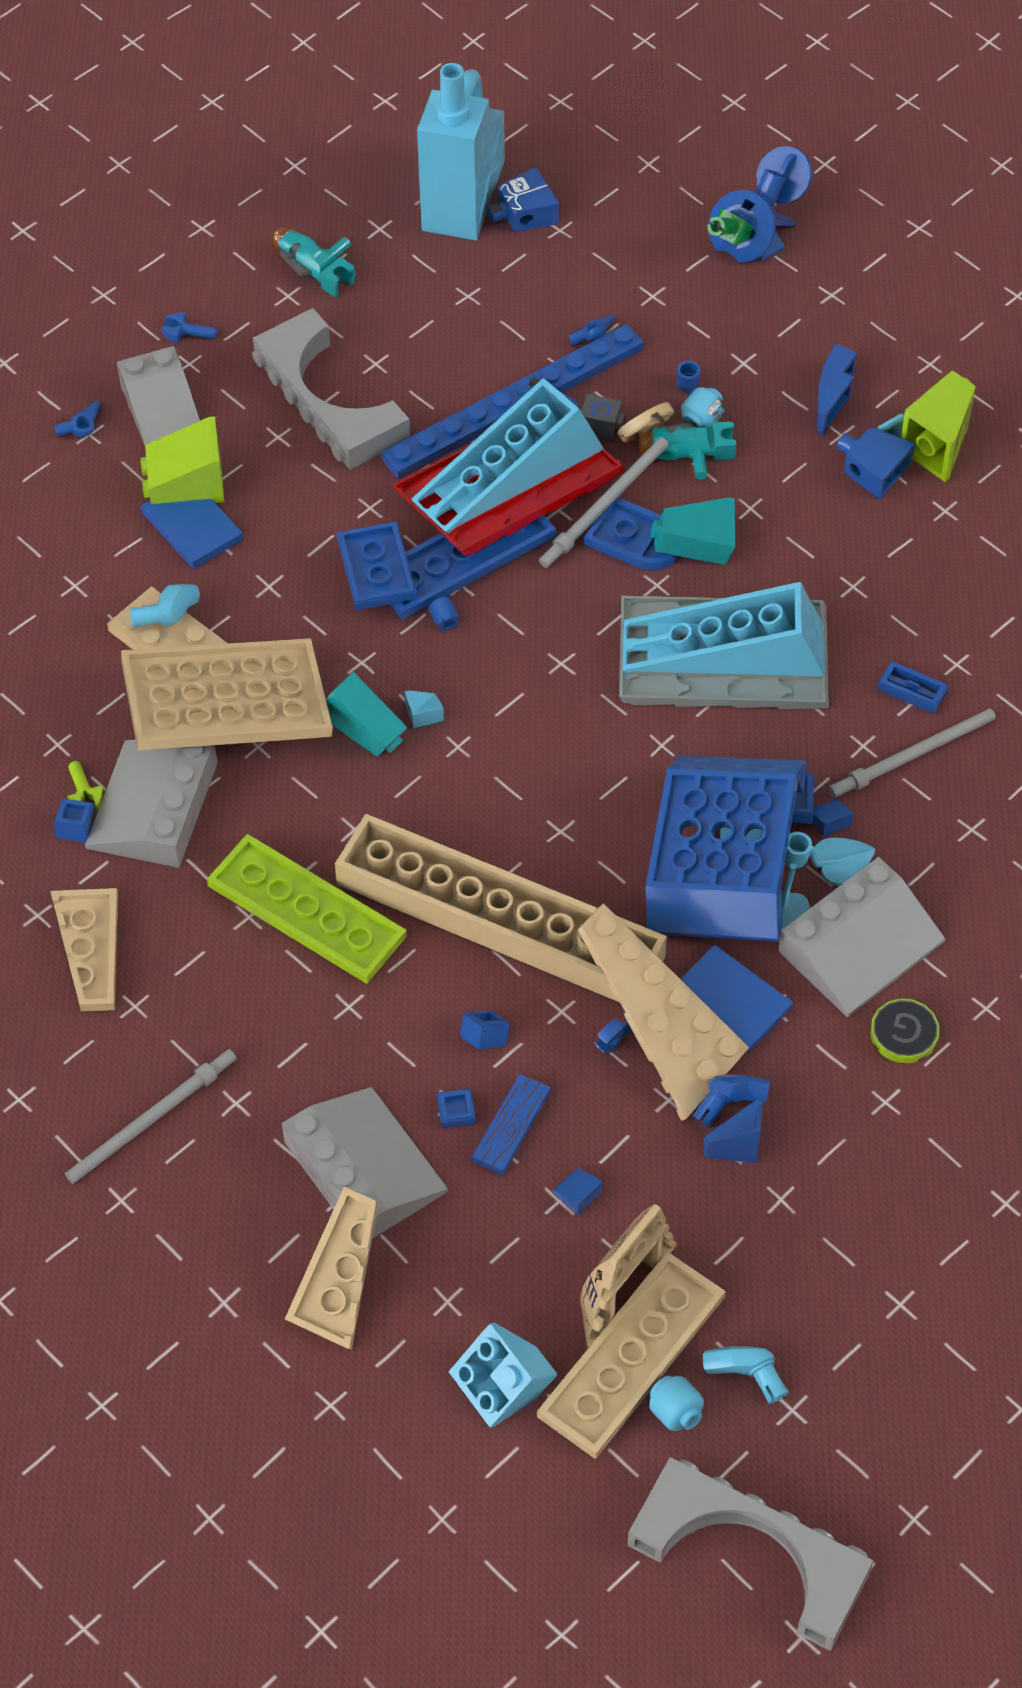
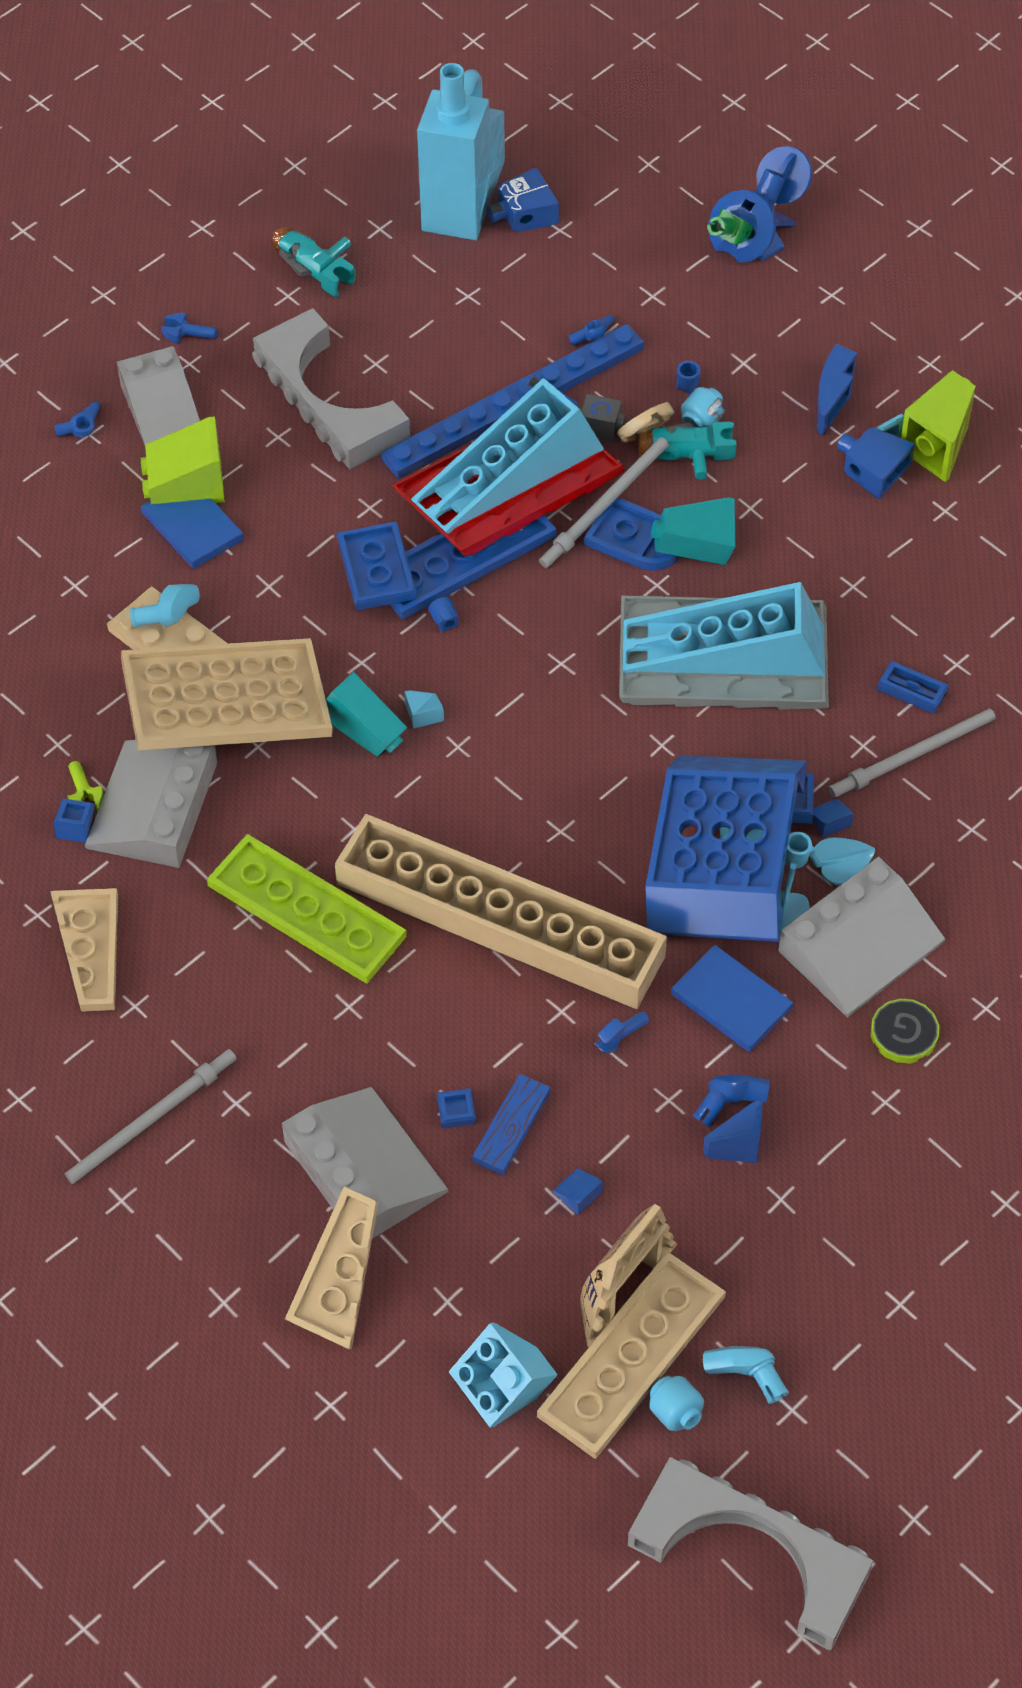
blue slope [460,1010,510,1050] -> none
tan wing [578,904,749,1121] -> none

